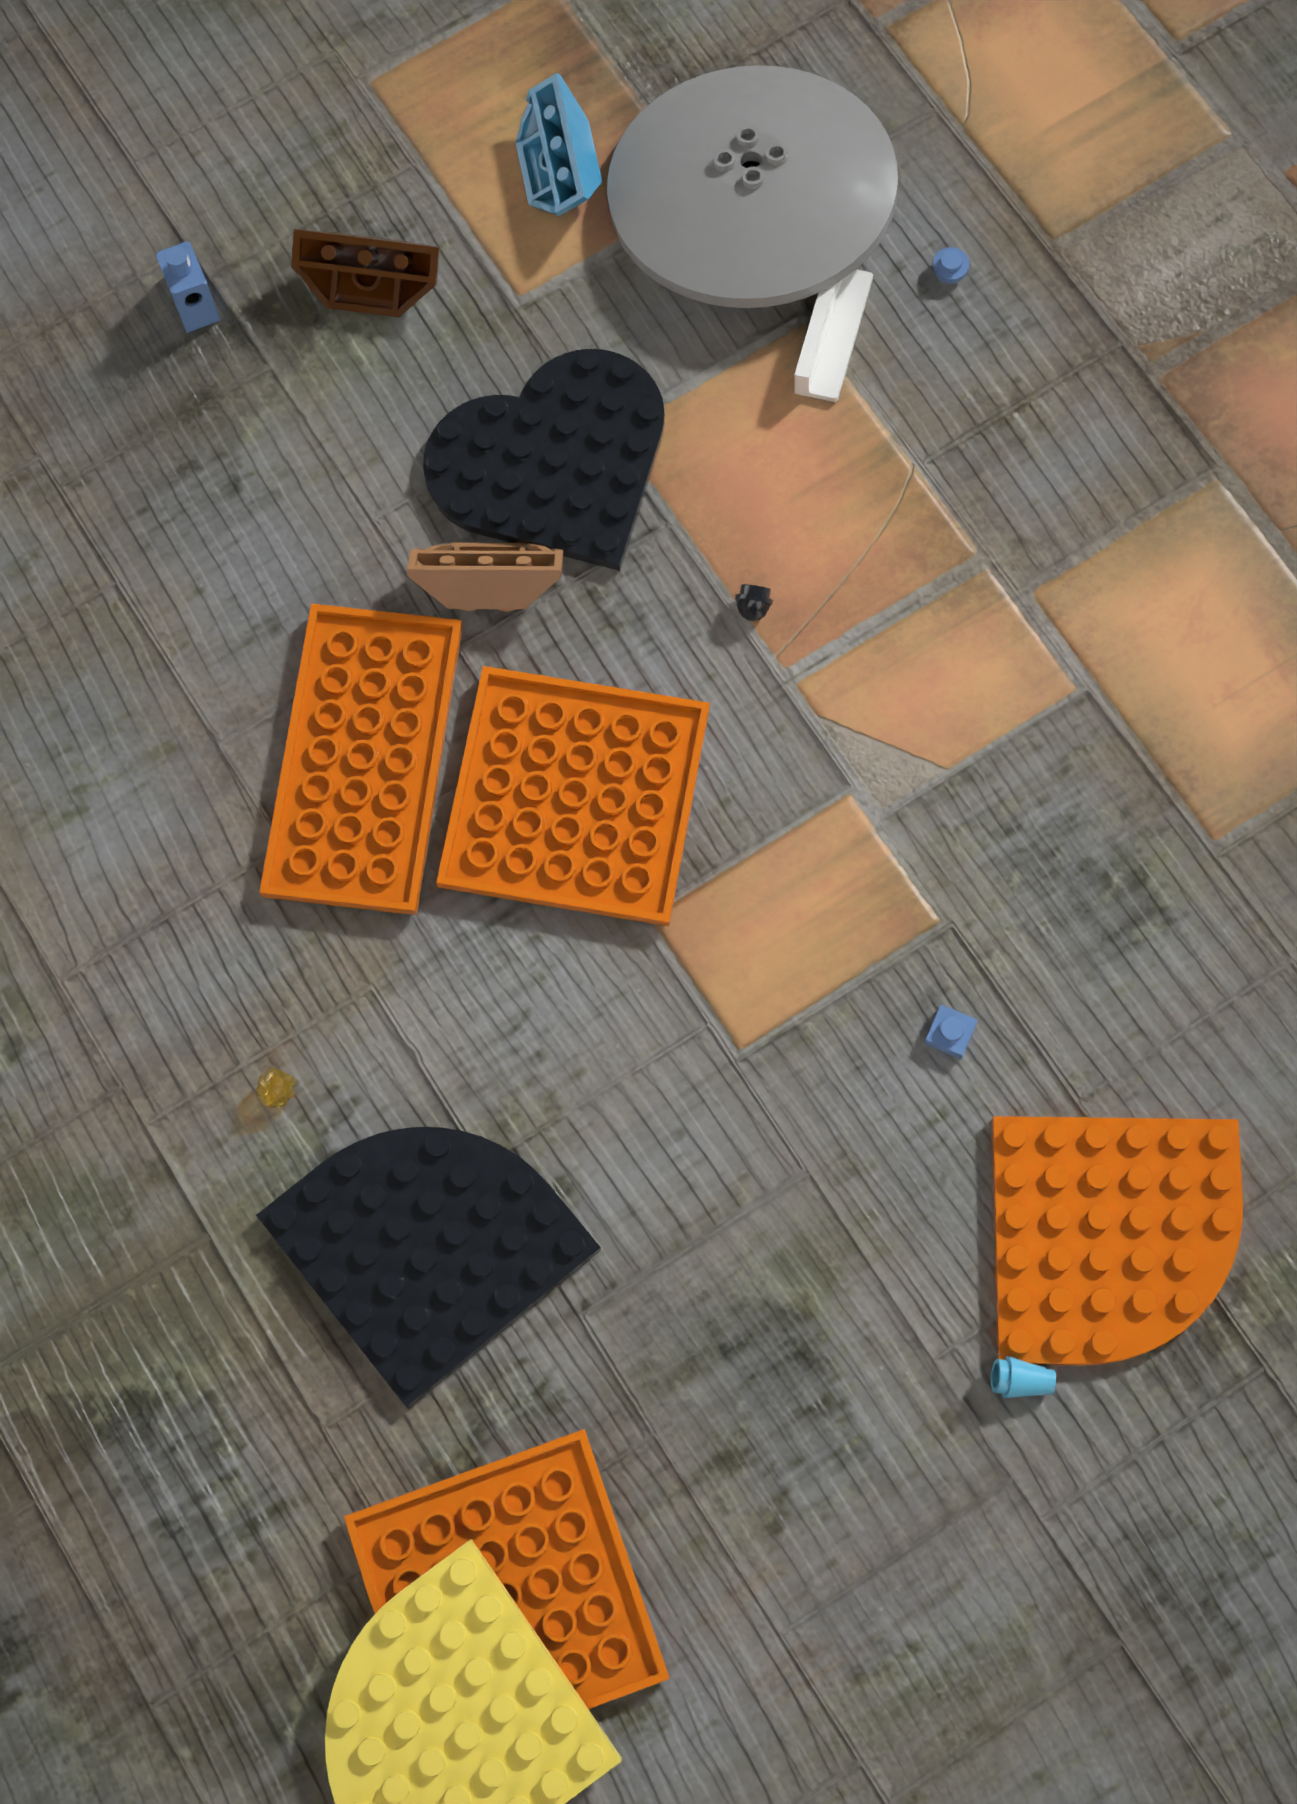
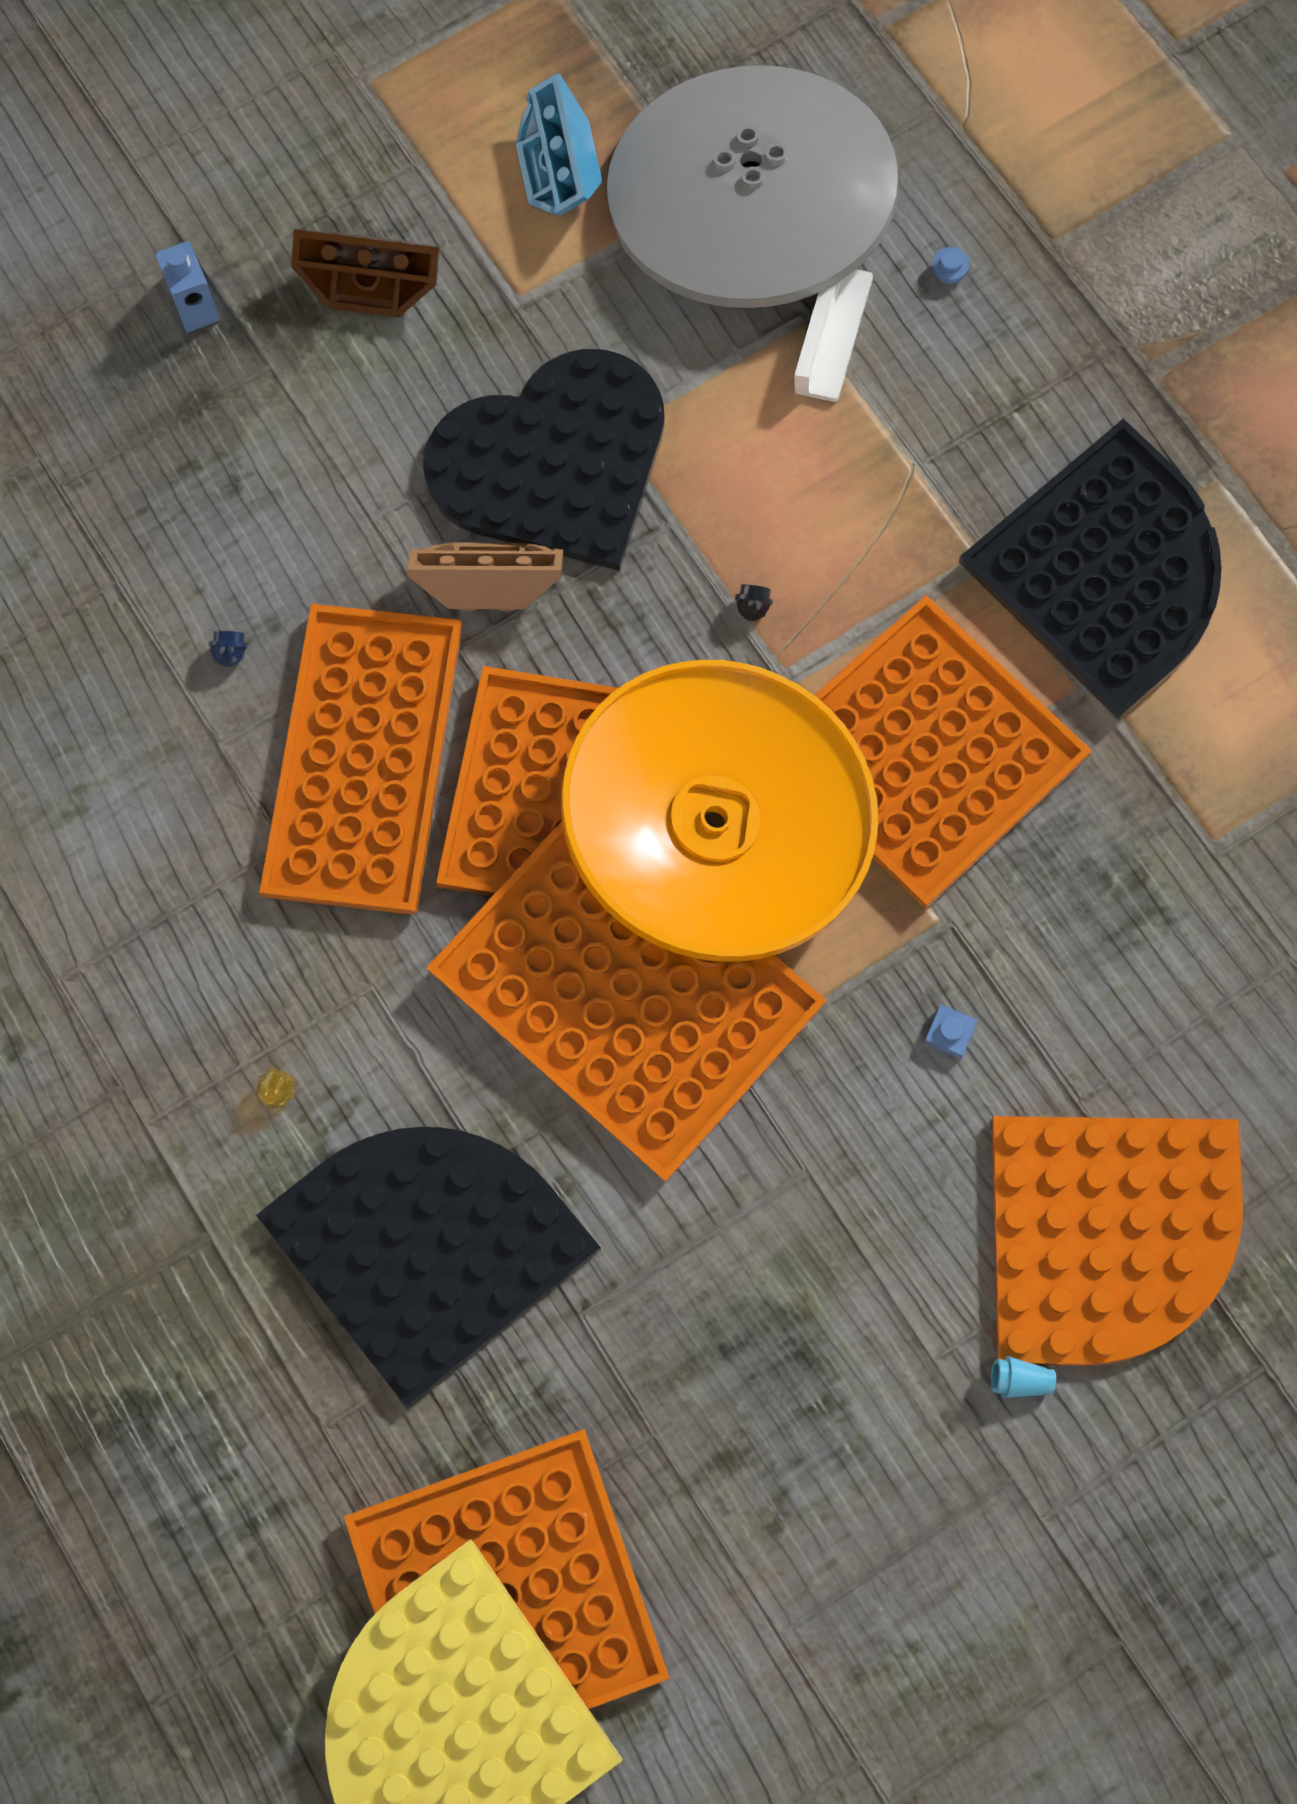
none -> dark blue plate [209,631,248,667]
none -> orange plate [426,822,827,1183]
none -> light orange dish [561,660,878,961]
none -> orange plate [814,595,1092,910]
none -> black plate [959,418,1222,720]

